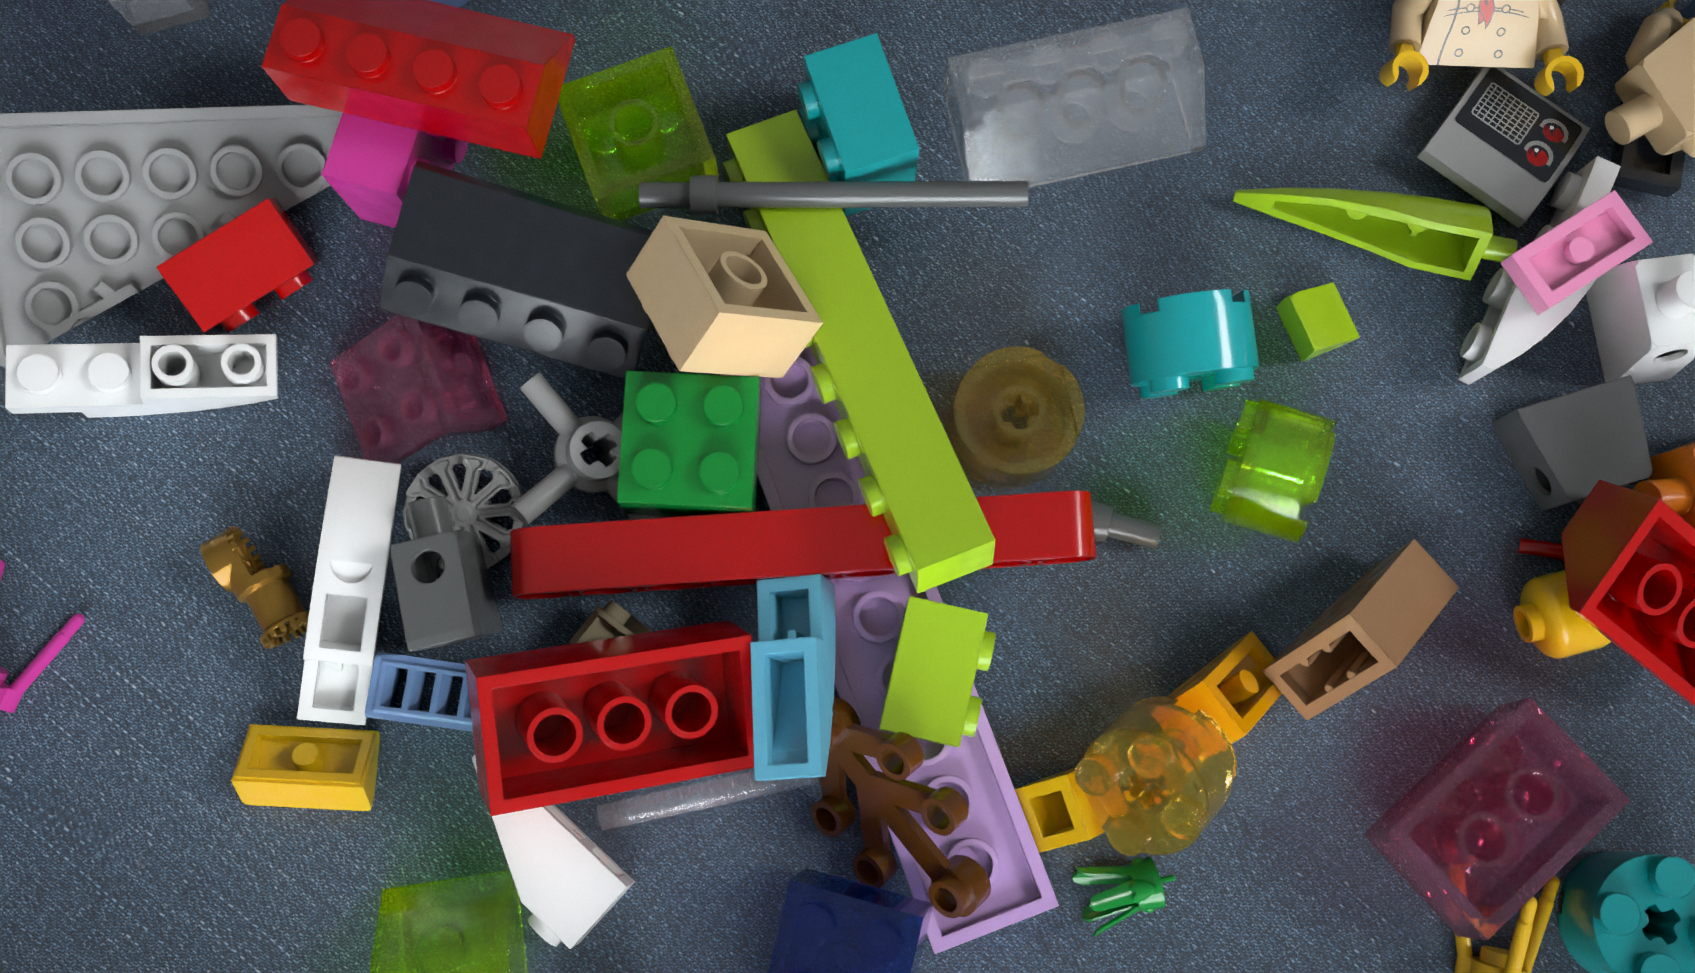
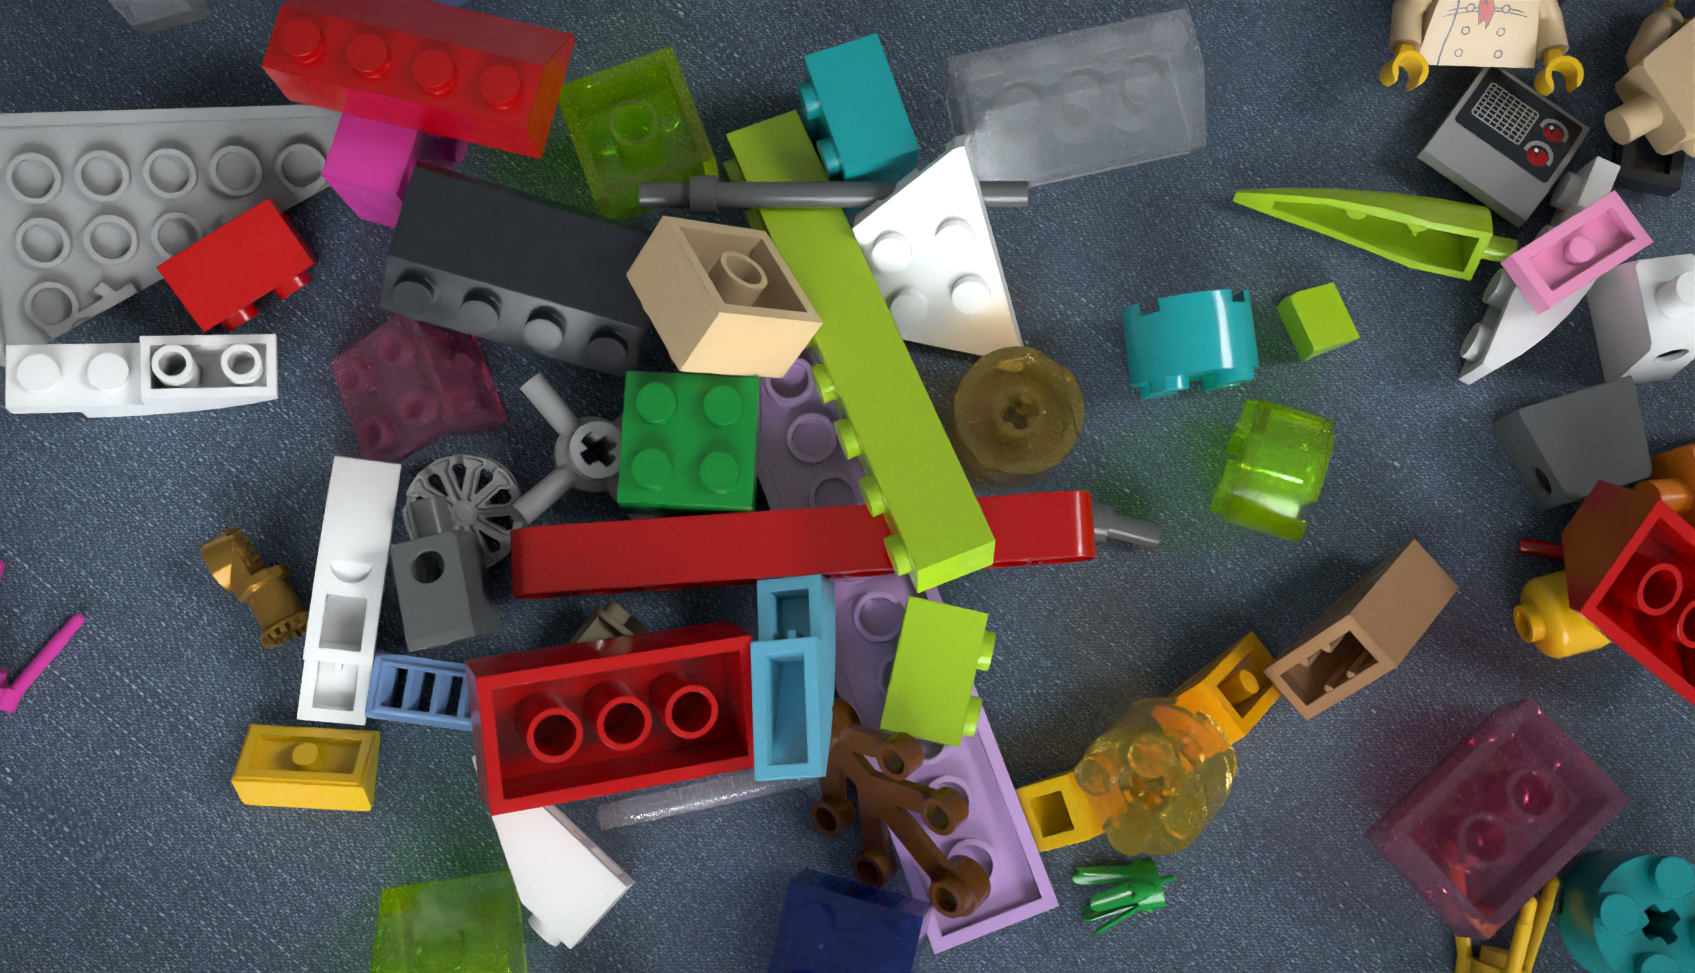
none -> white wing [853,134,1024,362]

